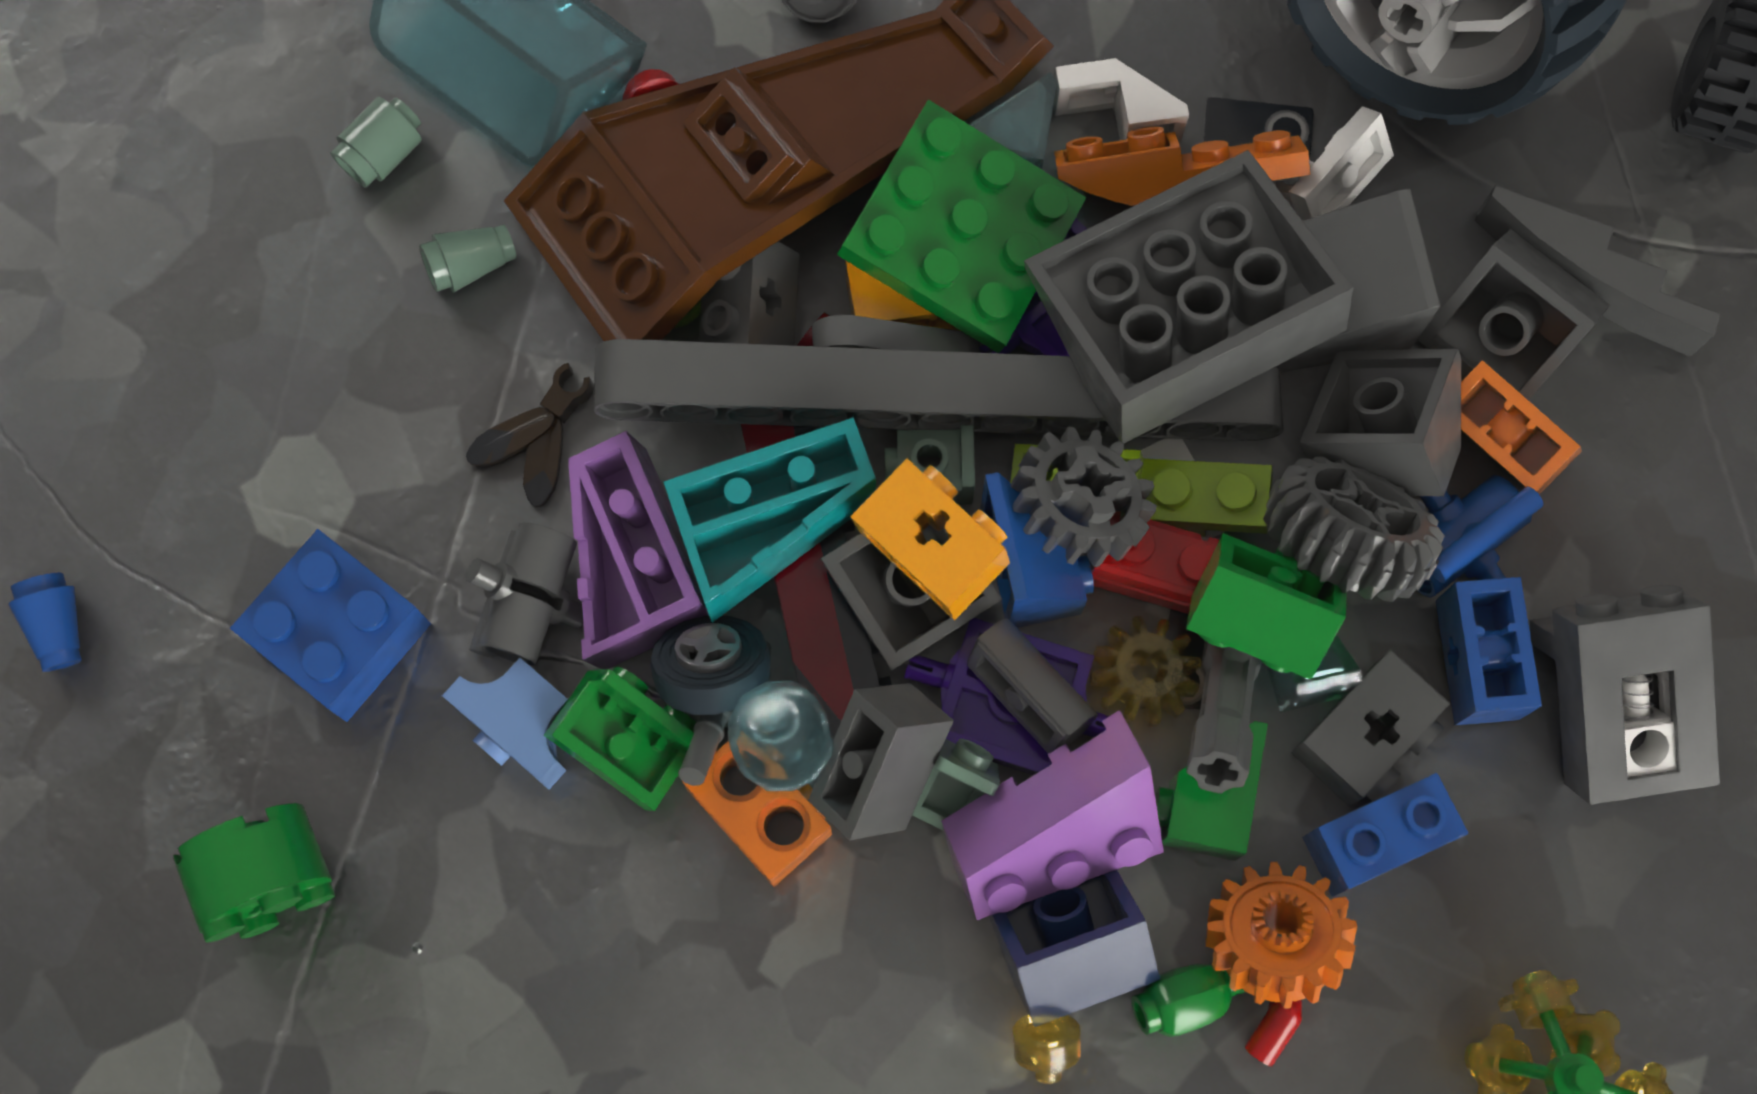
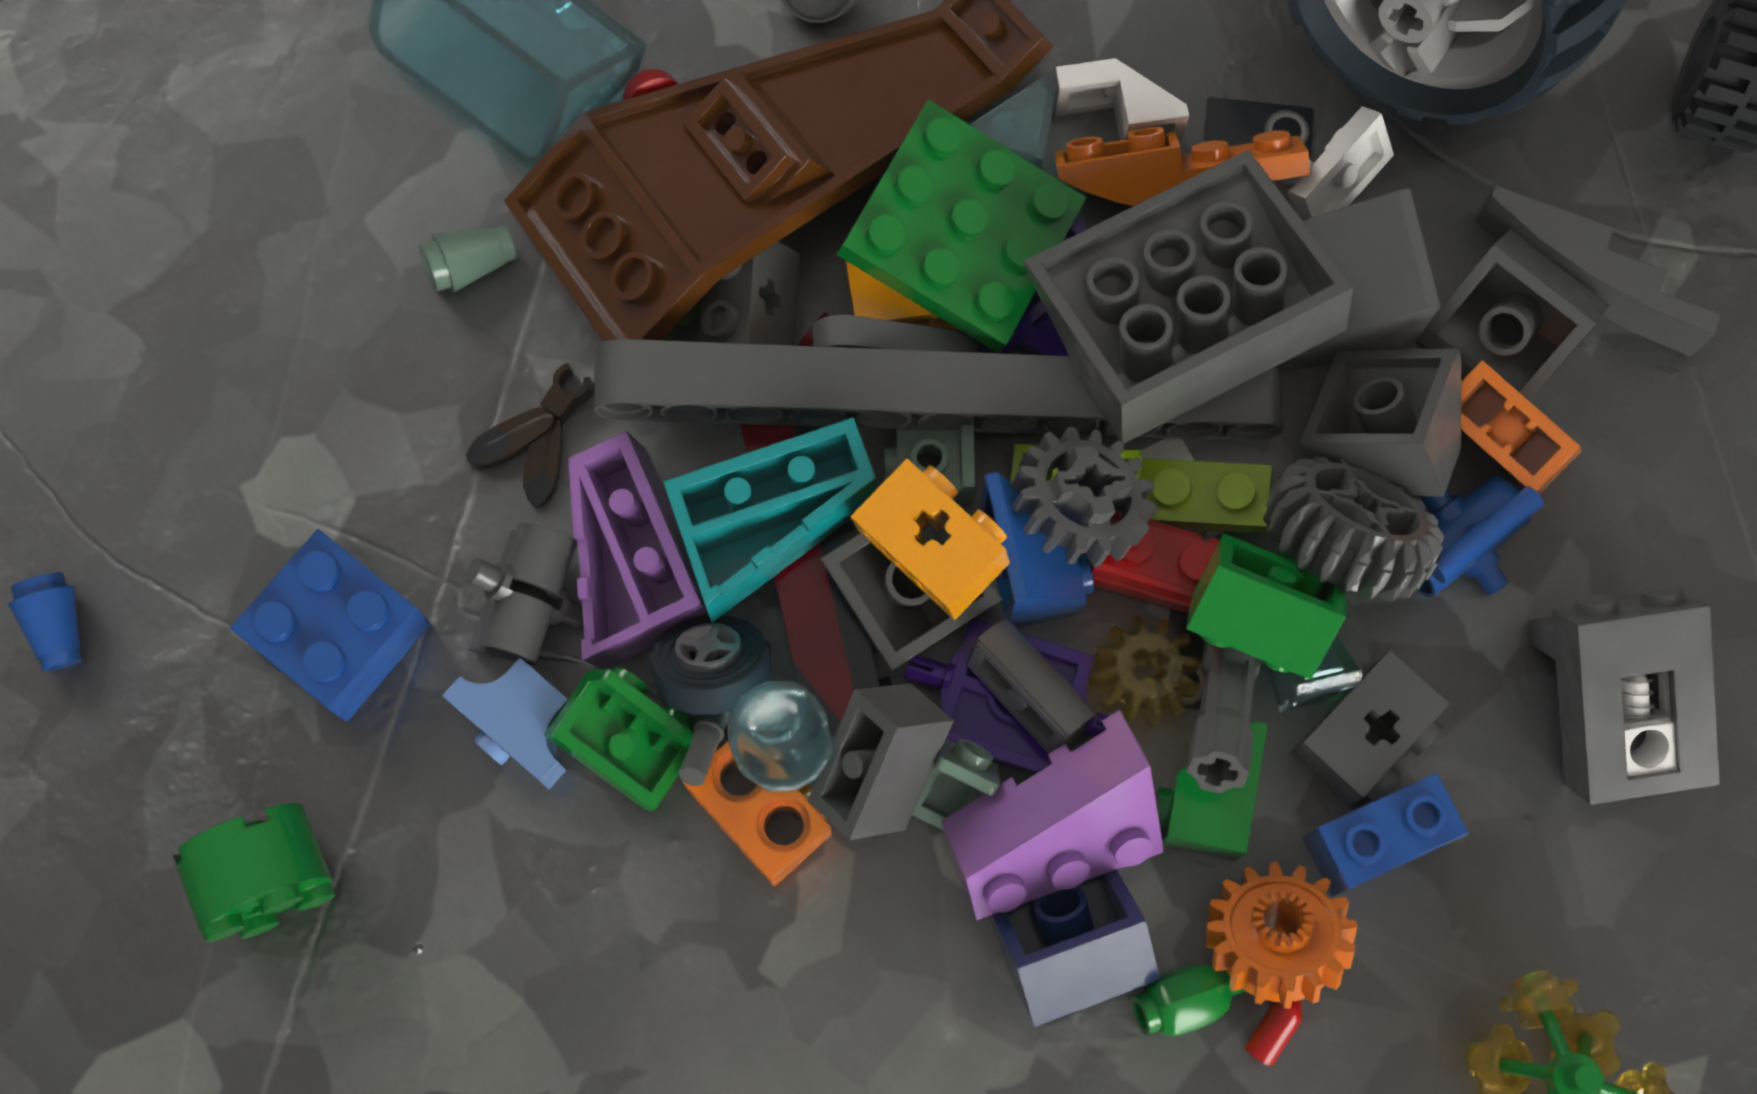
sand green brick [330,97,422,188] -> none
clear yellow tile [1013,1015,1081,1084] -> none
blue brick [1435,577,1542,725] -> none

